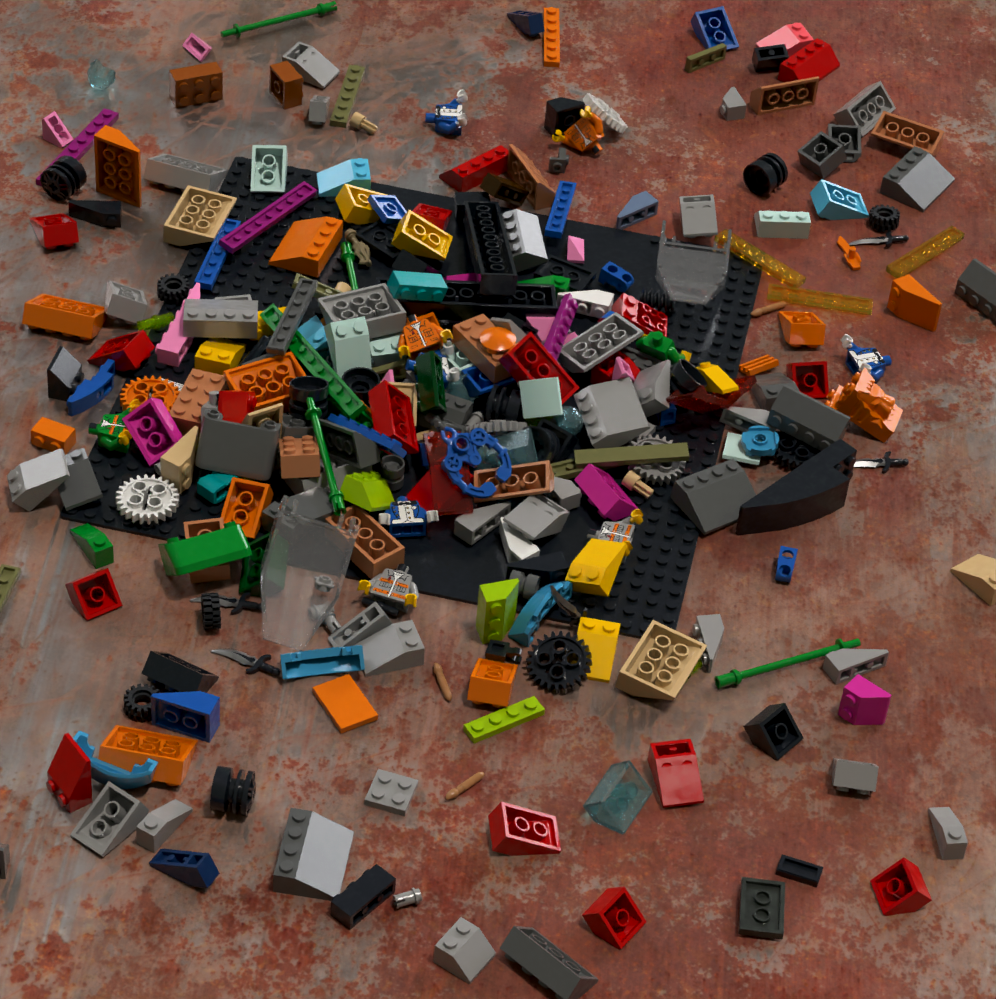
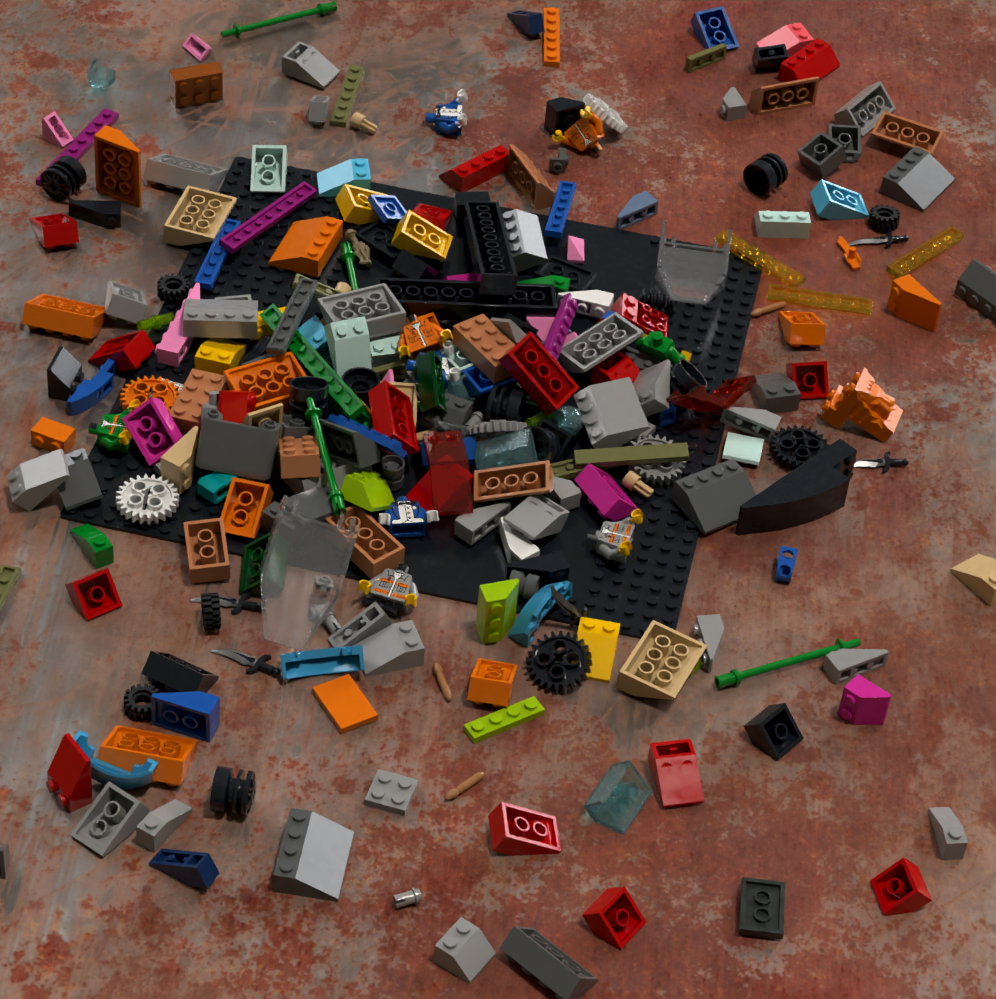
green windscreen [158,521,252,576] -> none
dark orange brick [269,61,304,110] -> none
black brick [330,864,396,930] -> none
teal brick [387,271,448,302] -> none
blue piece [440,427,512,498] -> none
orange dish [479,327,516,354] -> none
dark brown brick [480,172,529,206] -> none
black plate [485,639,522,664] -> none
light aqua slope [519,377,563,419] -> none
yellow slope [565,538,627,597] -> none
blue leg [598,261,634,292] -> none
bright pink slope [612,356,635,382] -> none
light grey slope [679,194,718,238] -> none
yellow slope [696,362,739,394] -> none
orange tile [739,354,779,377] -> none
dark azure plate [741,425,779,456] -> none
dark grey slope [766,384,851,451] -> none
black tile [775,854,823,887] -> none
light grey slope [832,758,879,795] -> none
torso [840,334,892,382] -> none

